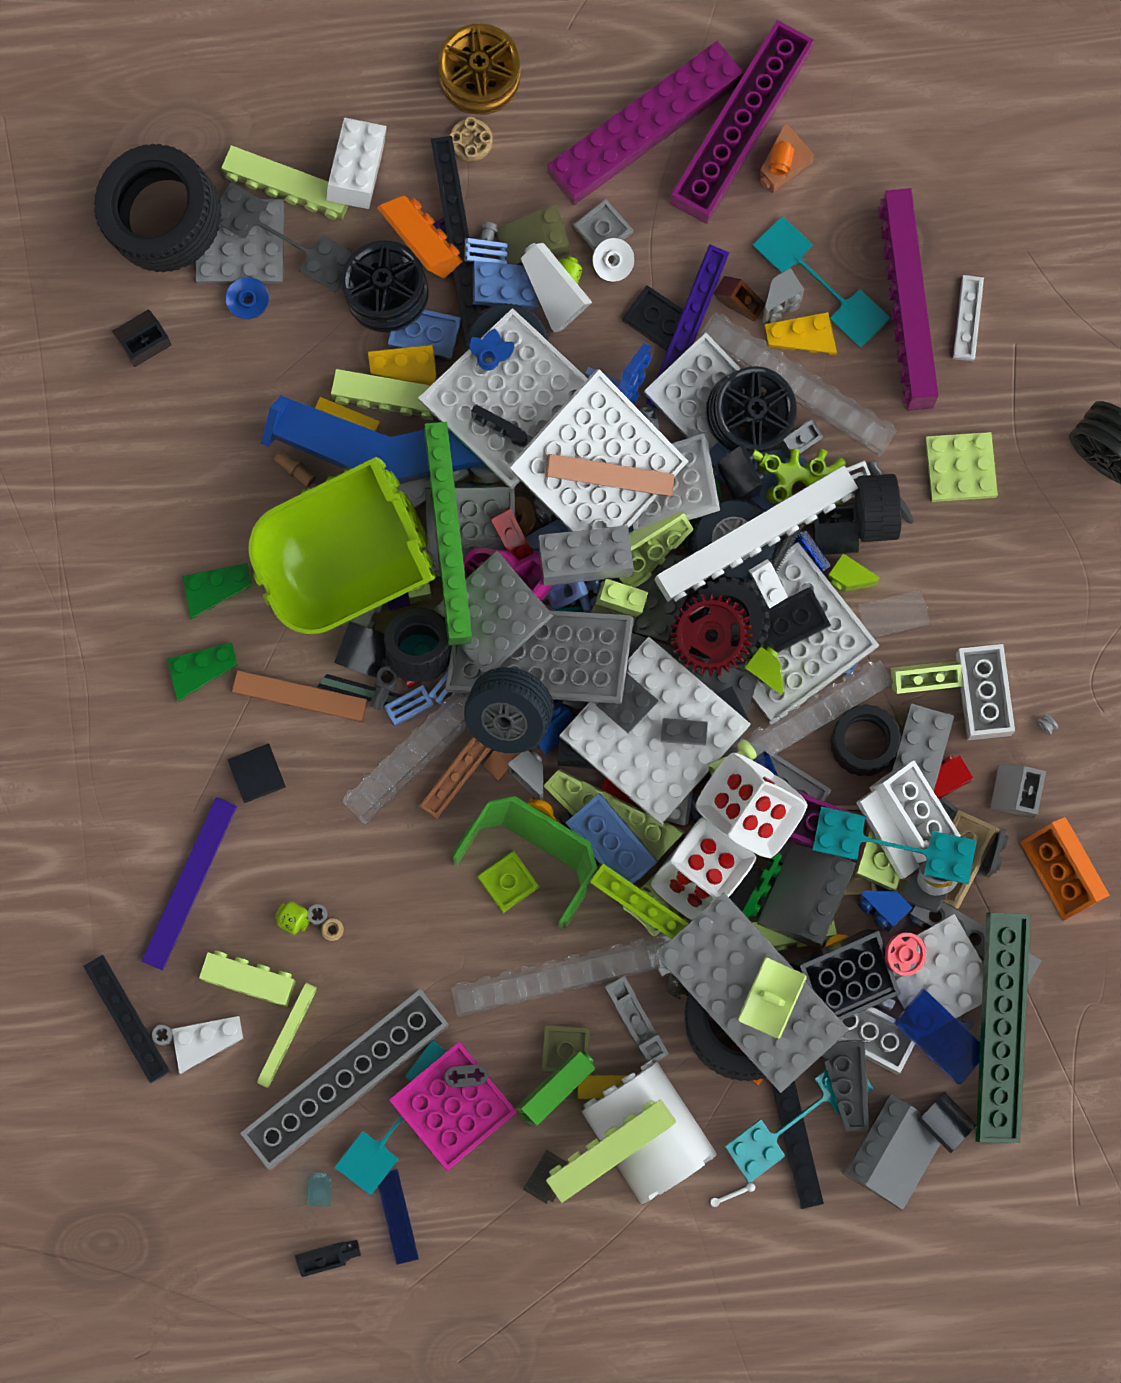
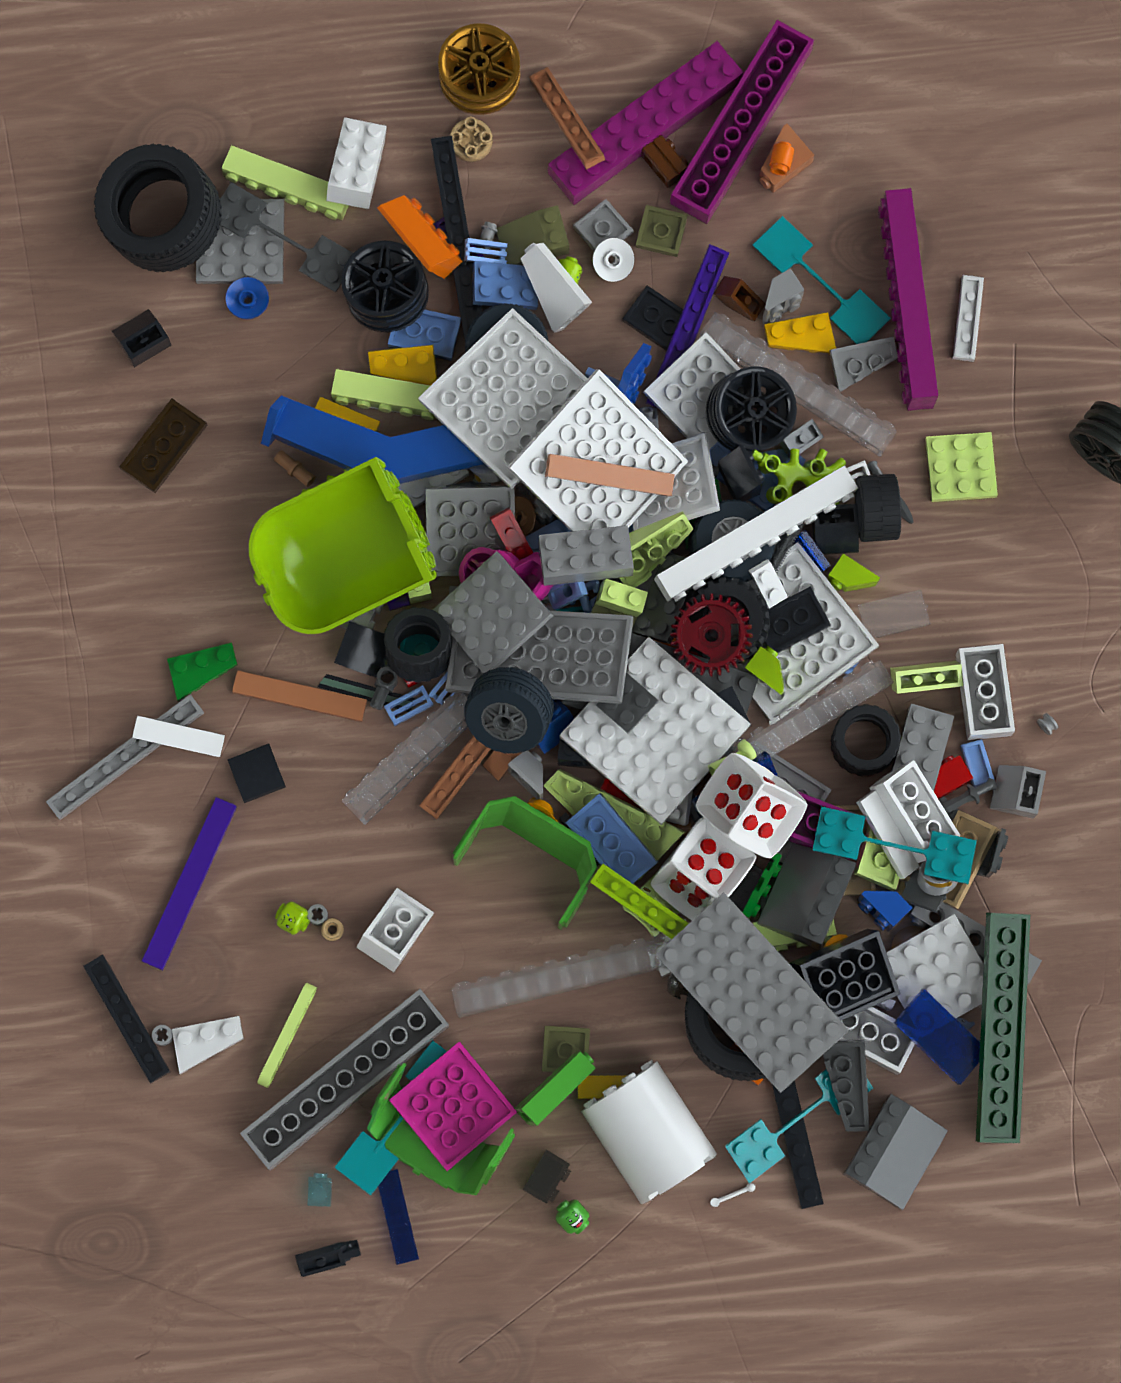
green wing [182,563,252,620] -> none
yellowish green brick [199,950,296,1007] -> none
bright green brick [424,422,472,646] -> none
dark grey beam [444,1065,488,1088] -> none
blue plate [470,329,514,371] -> none
black hinge [471,404,528,448] -> none
lime tile [477,851,540,913] -> none
yellowish green brick [546,1099,677,1203] -> none
light grey slope [605,975,669,1063] -> none
dark grey plate [661,718,708,746] -> none
yellowish green shield [738,958,807,1039] -> none
coral wheel [885,933,926,976] -> none
black slope [918,1092,976,1153] -> none
orange slope [1020,817,1110,920] -> none
none -> light grey plate [46,694,204,820]
none -> dark brown plate [119,398,208,493]
none -> white tile [132,715,225,757]
none -> white slope [356,888,434,972]
none -> bright green piece [367,1063,515,1195]
none -> nougat tile [529,67,605,170]
none -> bright green head [556,1200,589,1234]
none -> olive plate [636,205,688,257]
none -> reddish brown brick [641,135,689,188]
none -> light grey wing [829,337,898,393]
none -> dark grey sword [941,778,997,814]
none -> light blue tile [960,739,995,788]

